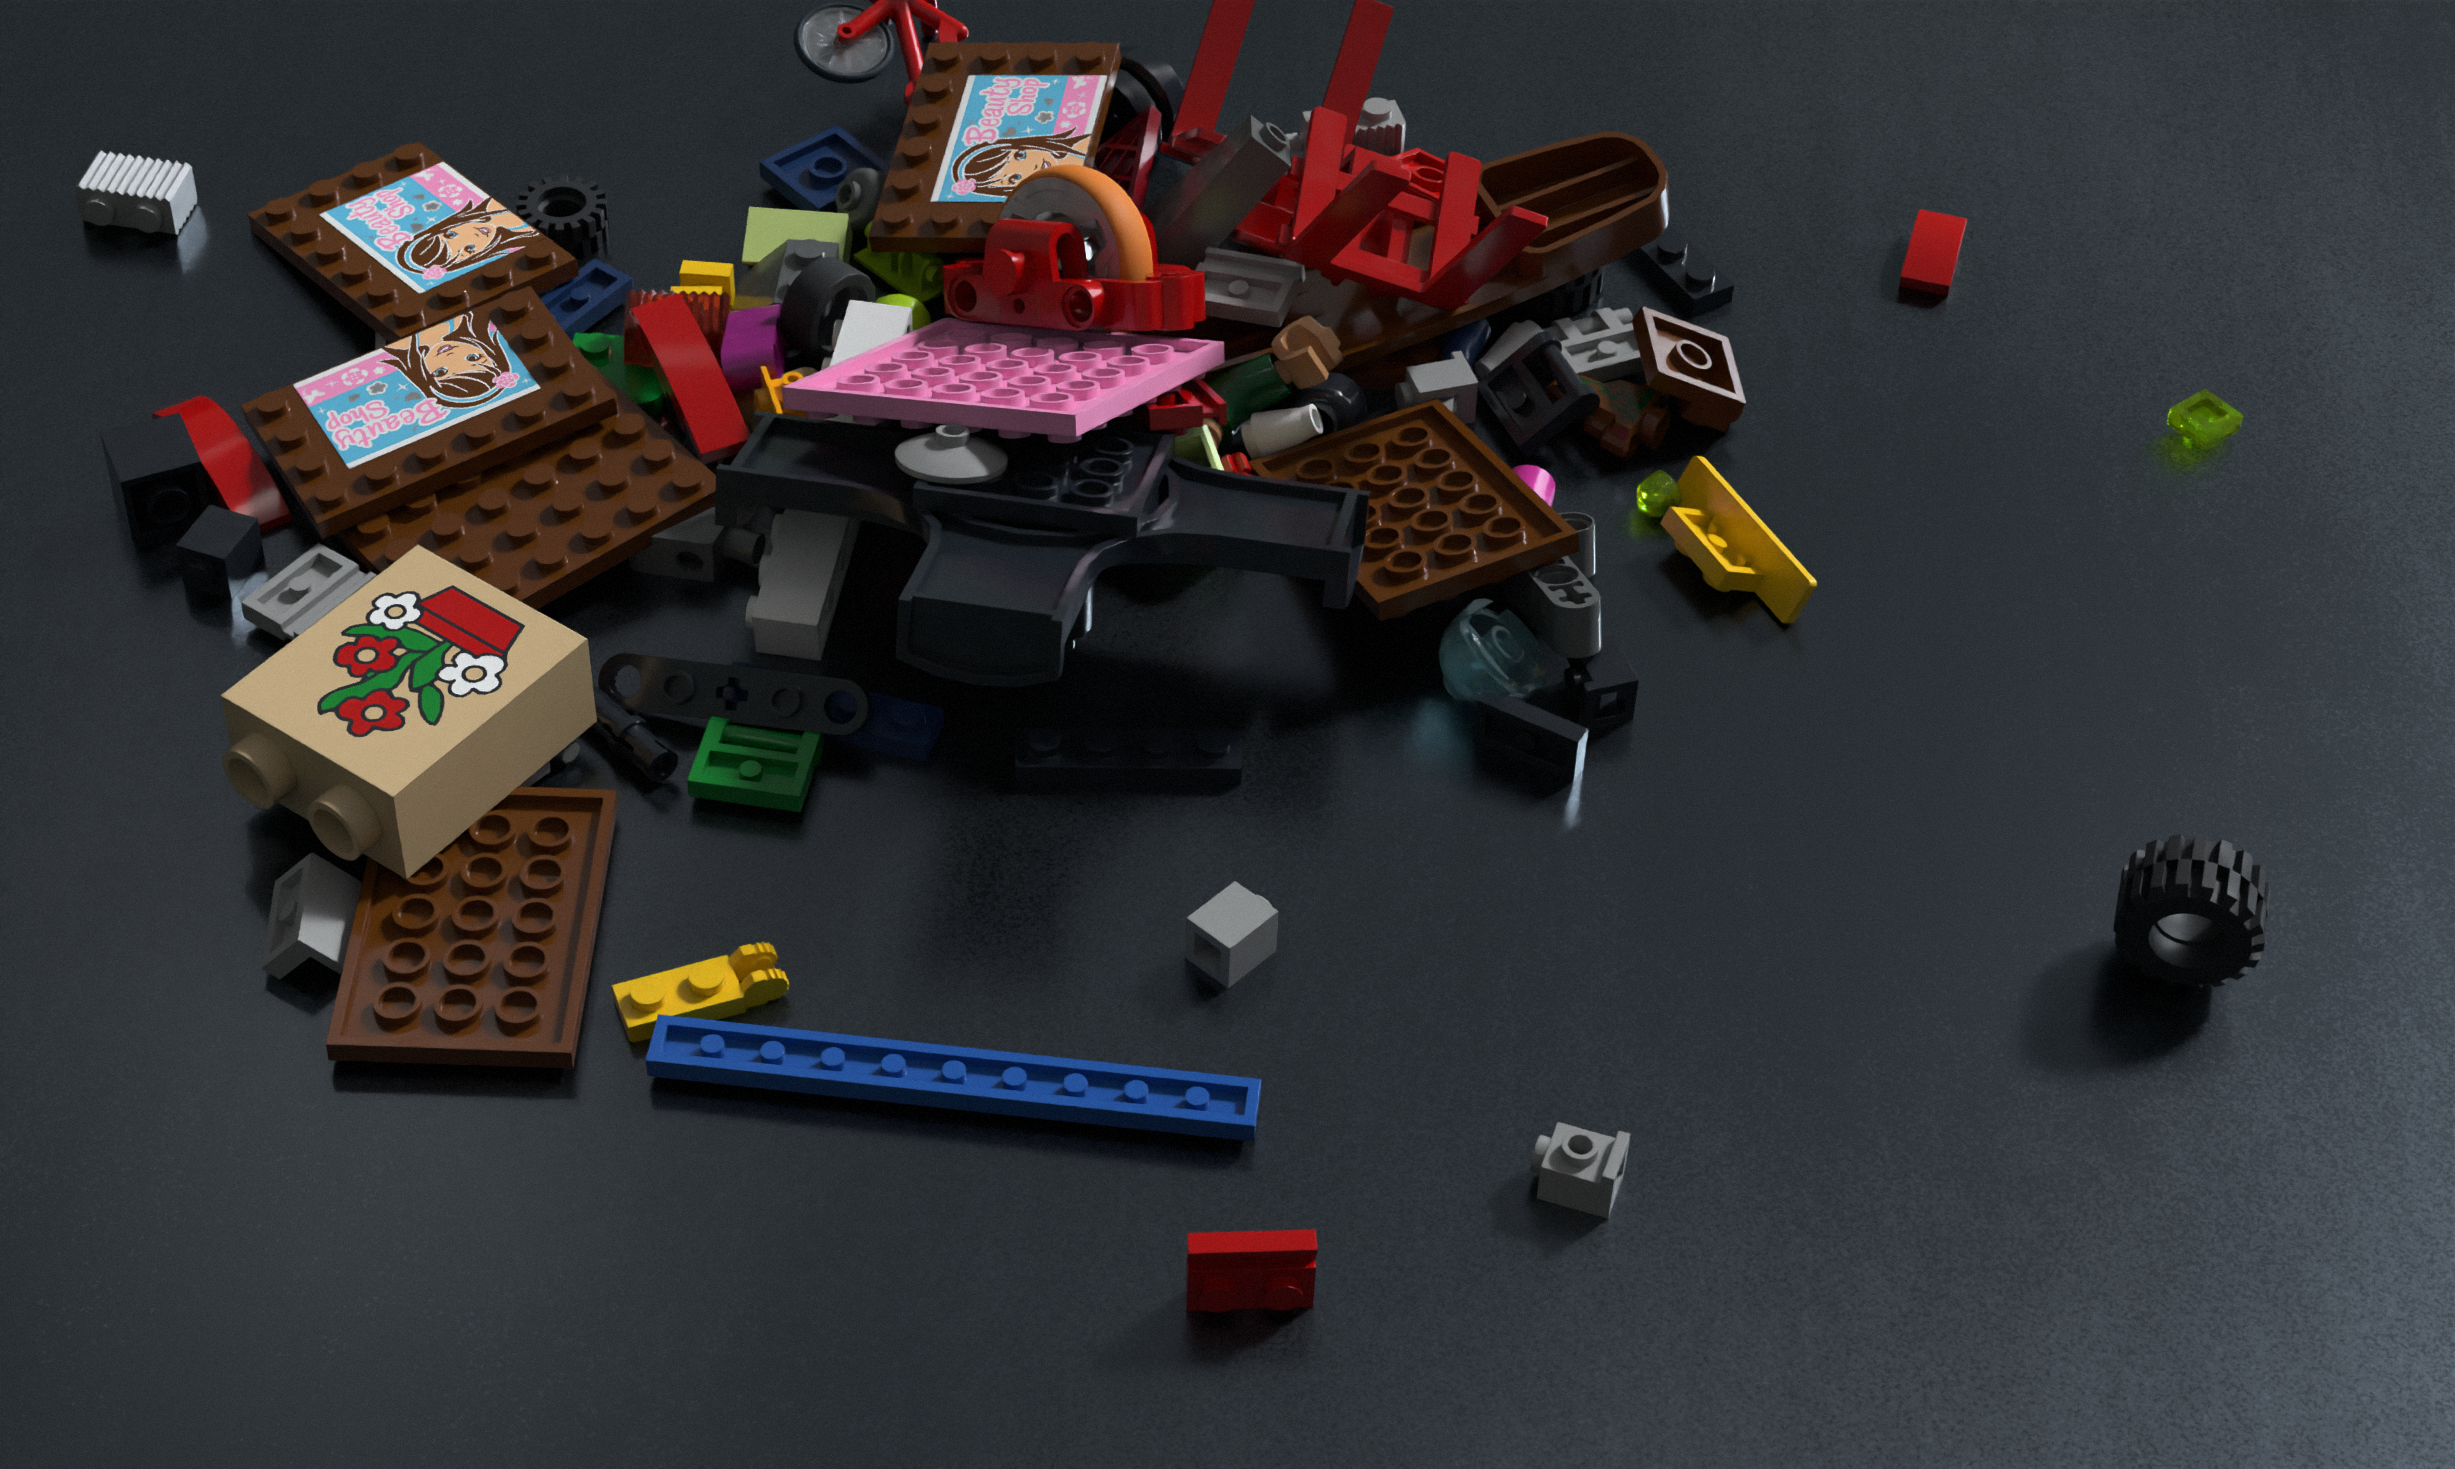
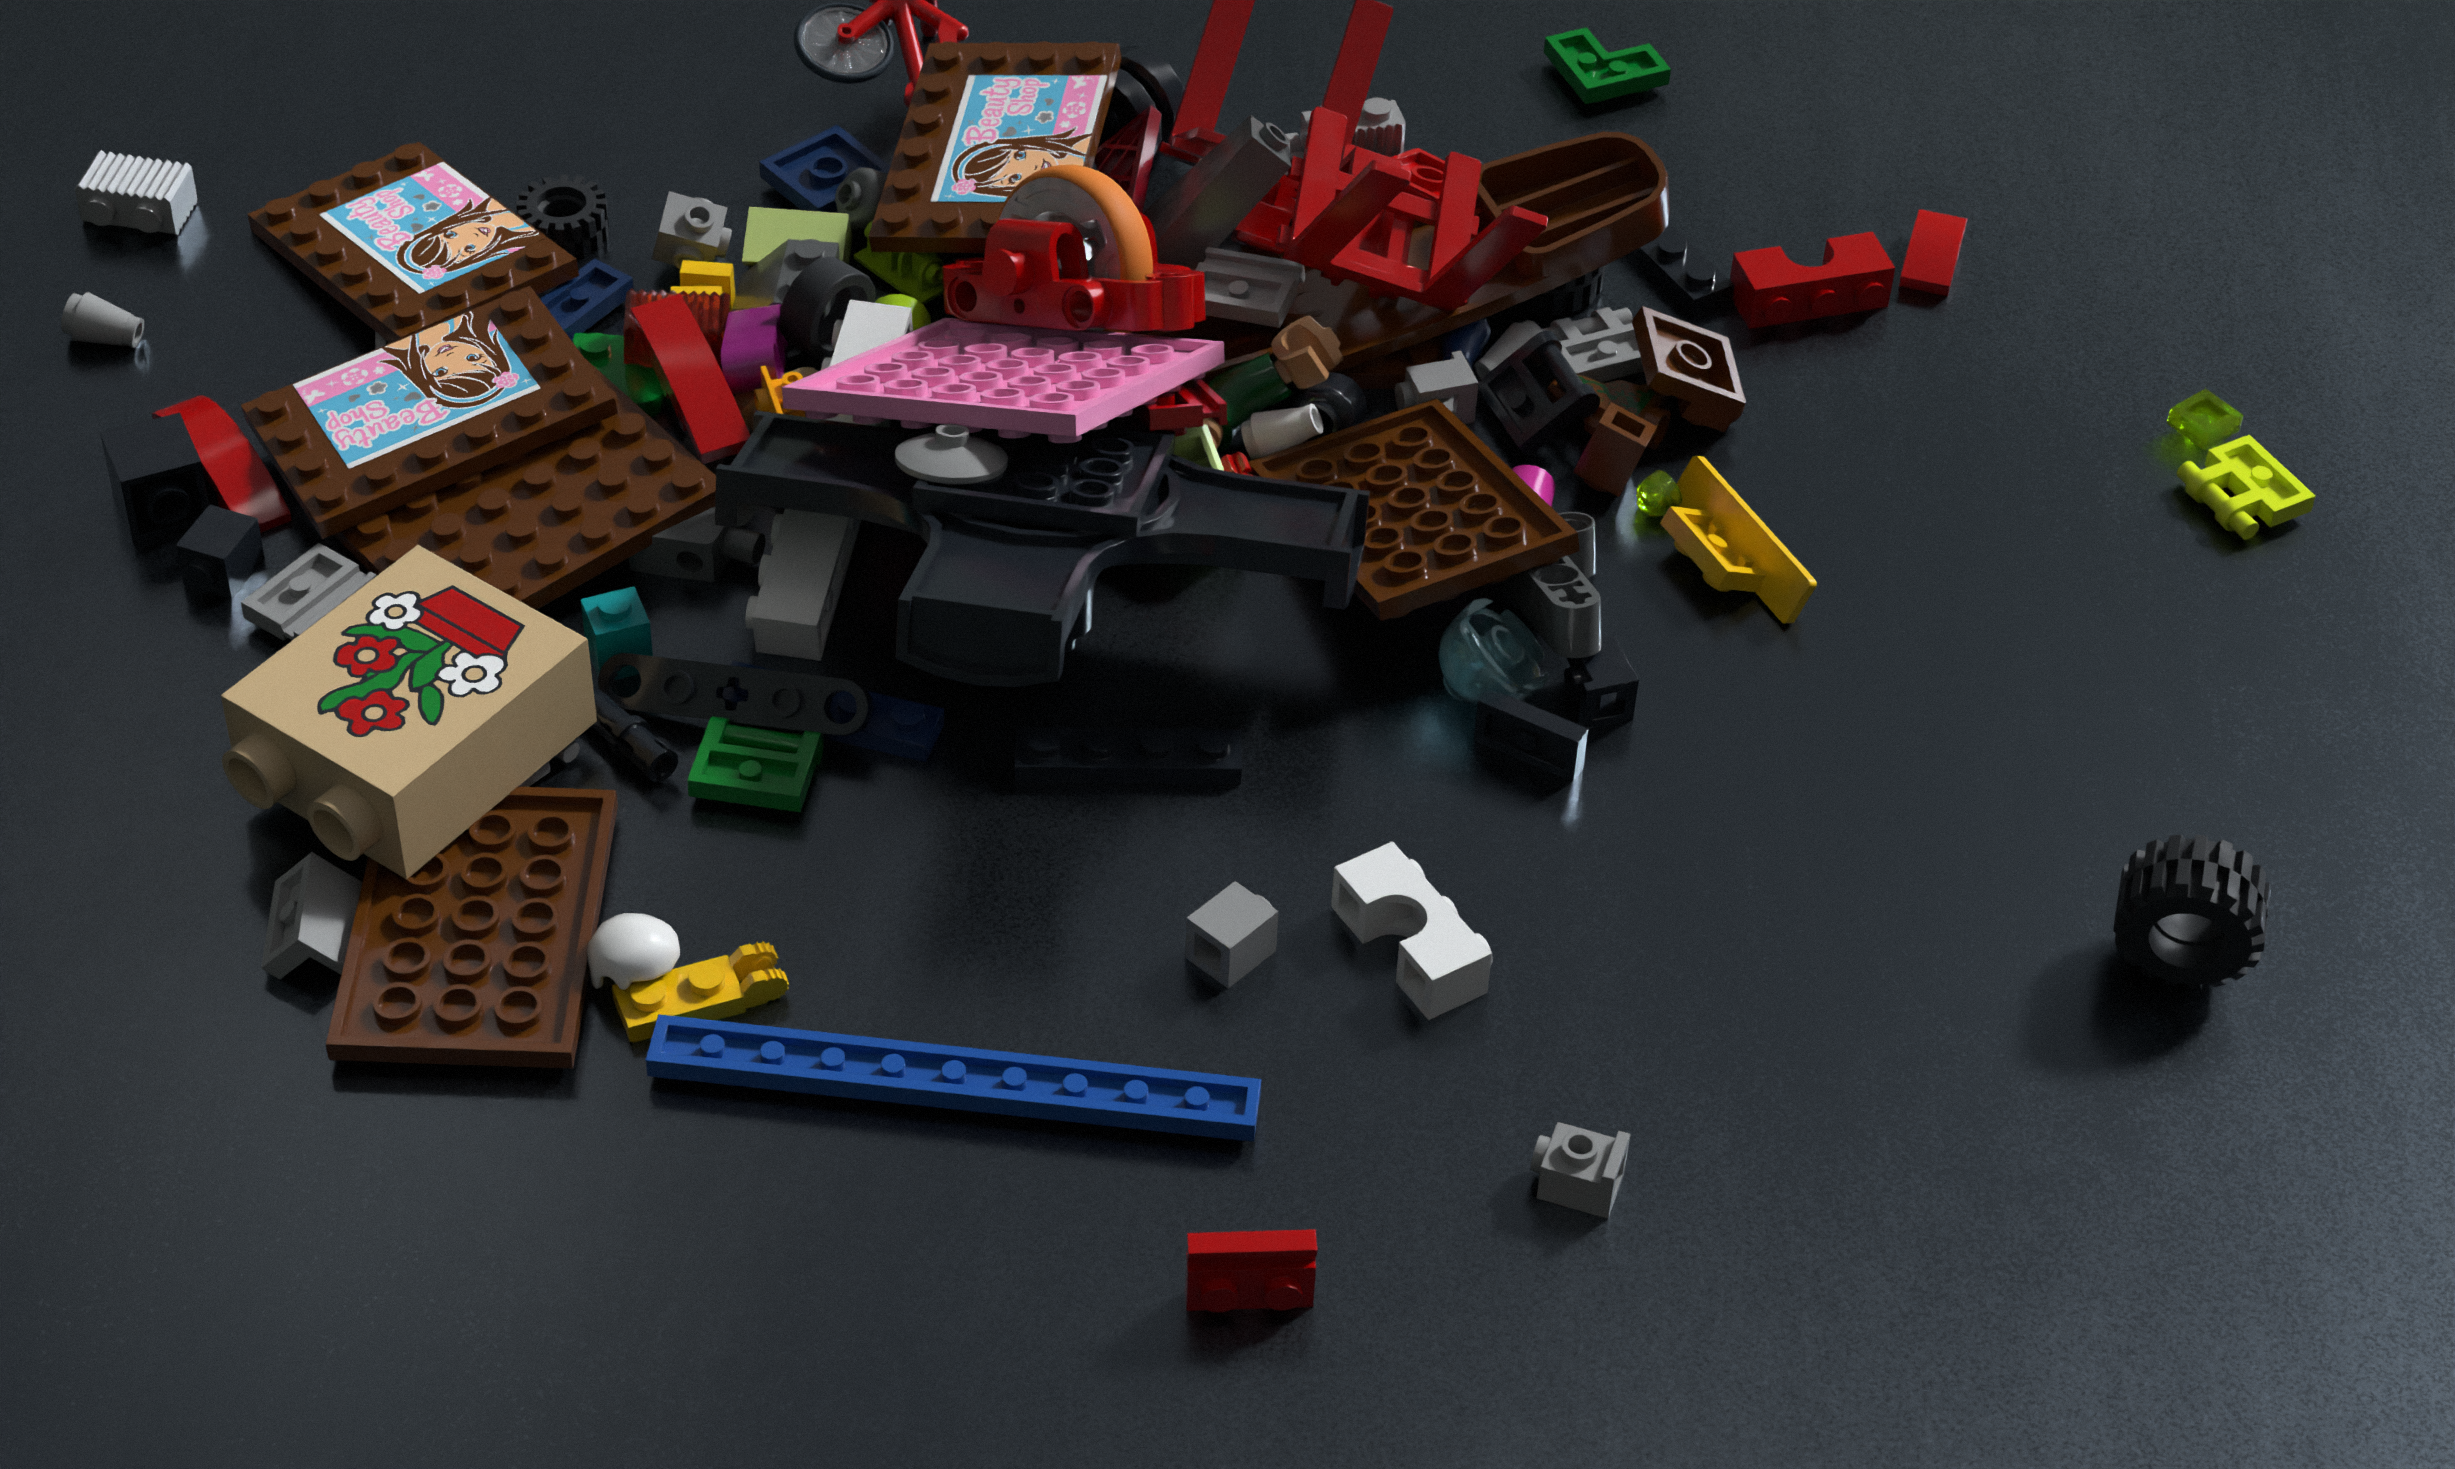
none -> light grey cone [61,292,144,348]
none -> teal brick [580,587,653,680]
none -> white hair [587,913,680,990]
none -> light grey brick [651,191,732,269]
none -> white arch [1331,841,1493,1020]
none -> green plate [1544,27,1671,104]
none -> reddish brown brick [1573,402,1657,497]
none -> red arch [1730,232,1895,329]
none -> neon yellow plate [2177,435,2316,540]

